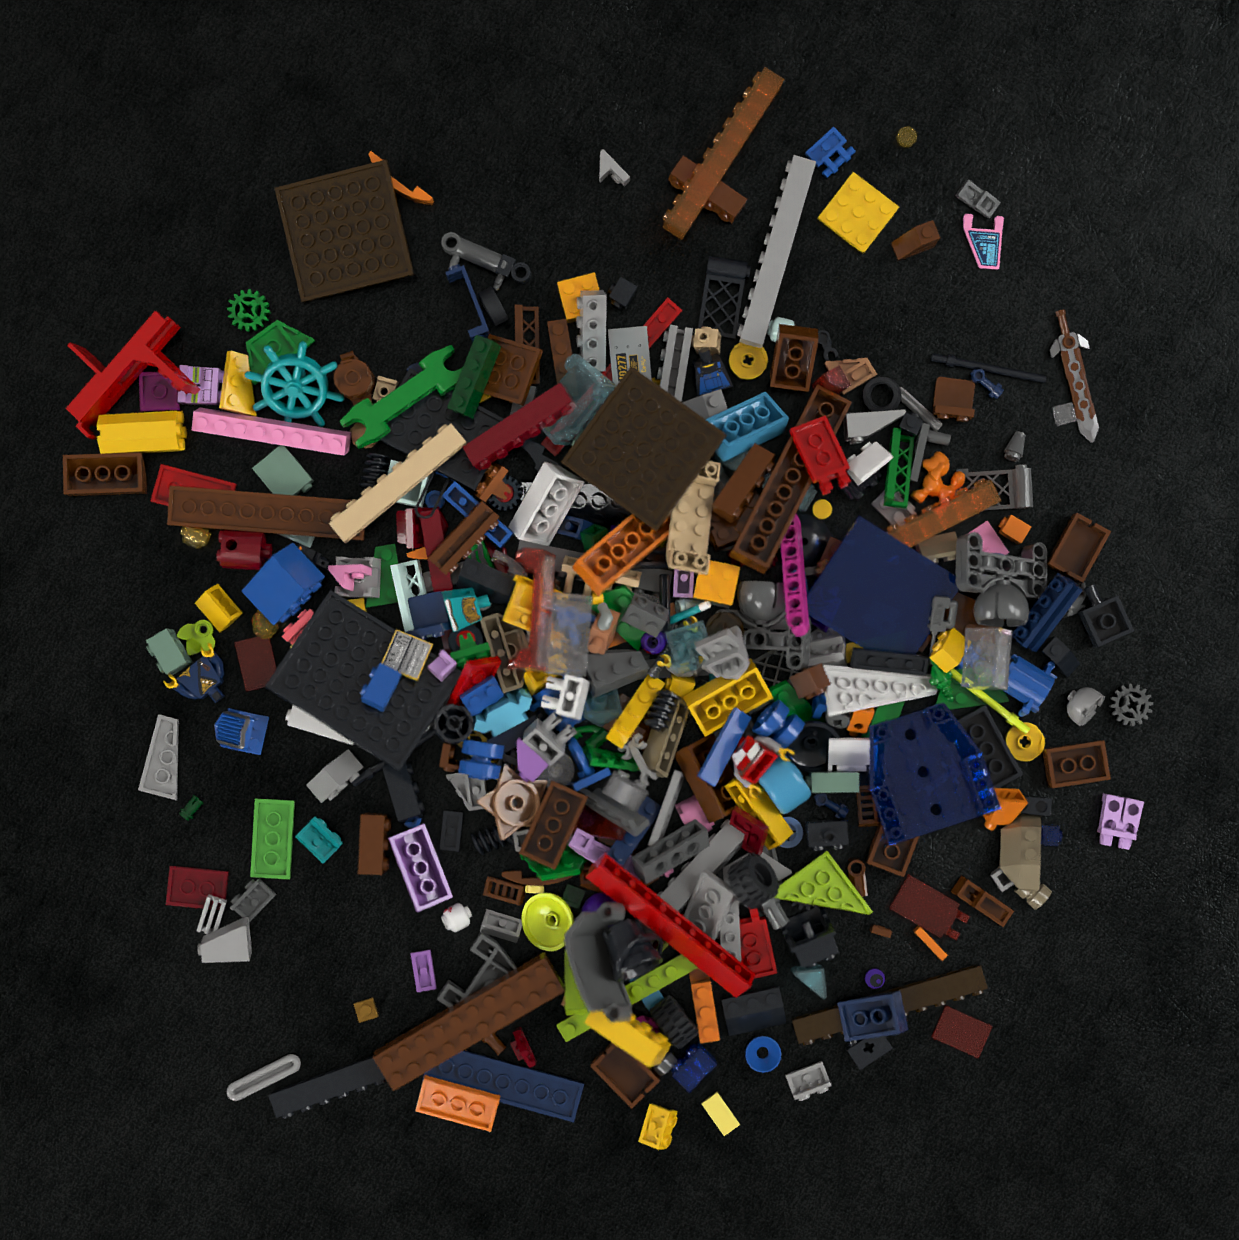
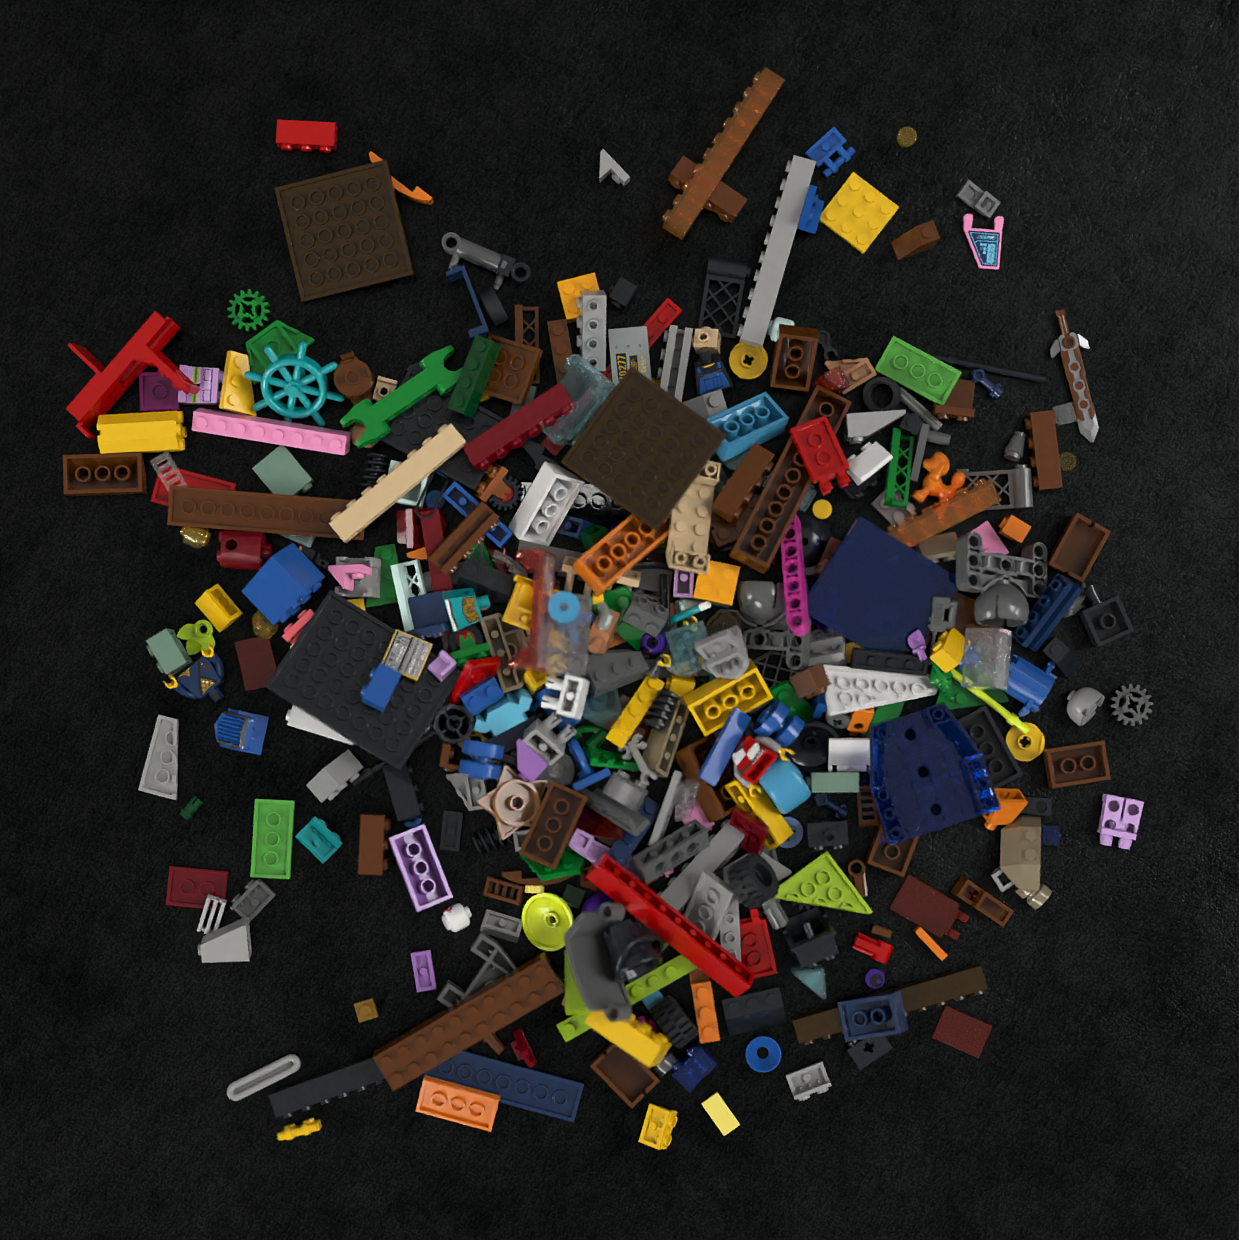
none -> clear slope [150,452,188,492]
none -> red brick [276,119,338,153]
none -> yellow plate [277,1118,322,1141]
none -> dark azure piece [548,591,580,624]
none -> clear slope [675,779,700,822]
none -> blue bracket [797,185,824,233]
none -> red piece [852,932,894,964]
none -> bright green plate [874,336,962,406]
none -> medium lavender piece [908,630,927,661]
none -> reddish brown brick [1025,410,1063,492]
none -> clear yellow tile [1059,452,1076,472]

